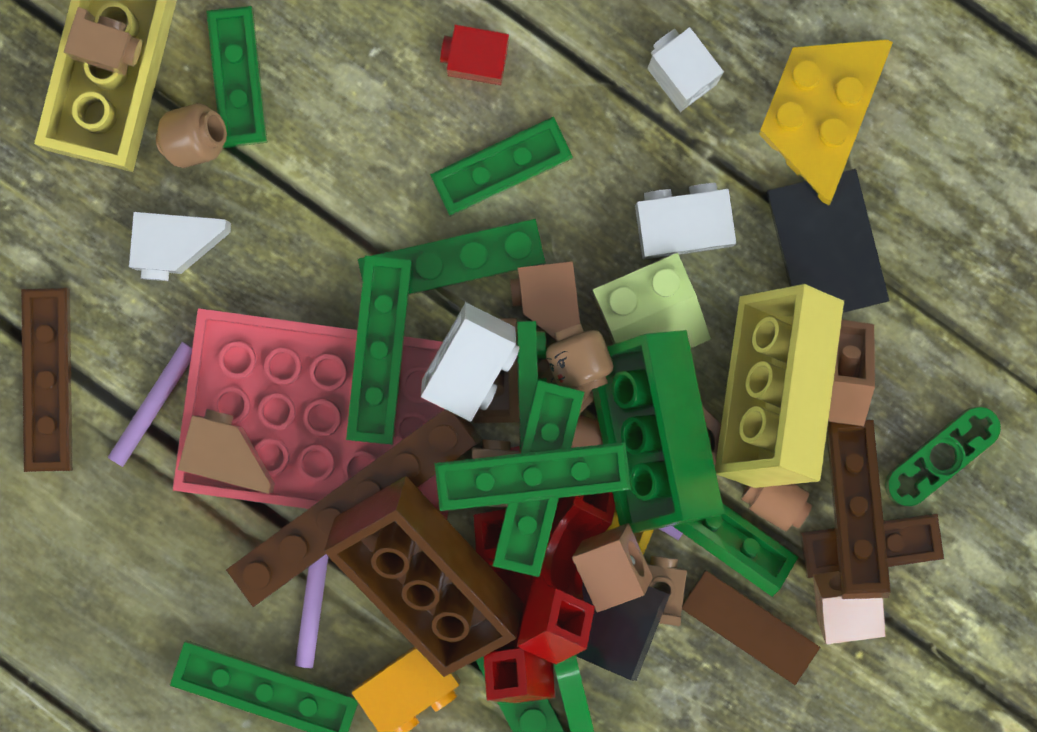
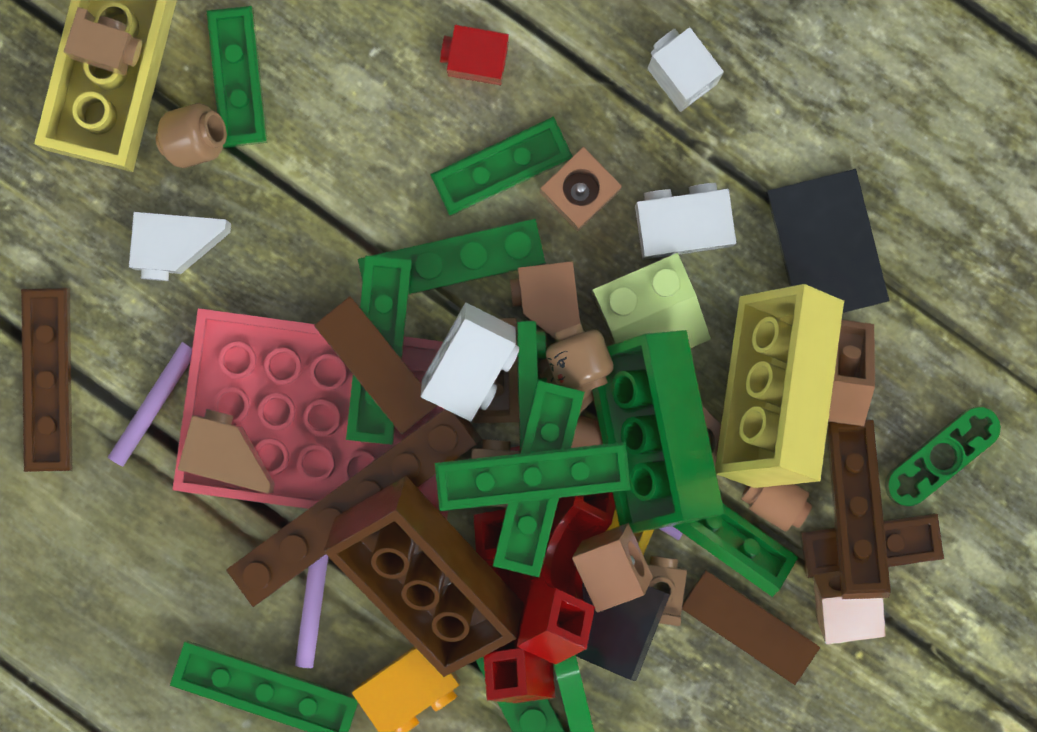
yellow wing [759,40,893,205] -> none
none -> reddish brown tile [314,296,438,435]
none -> nougat piece [540,147,622,232]

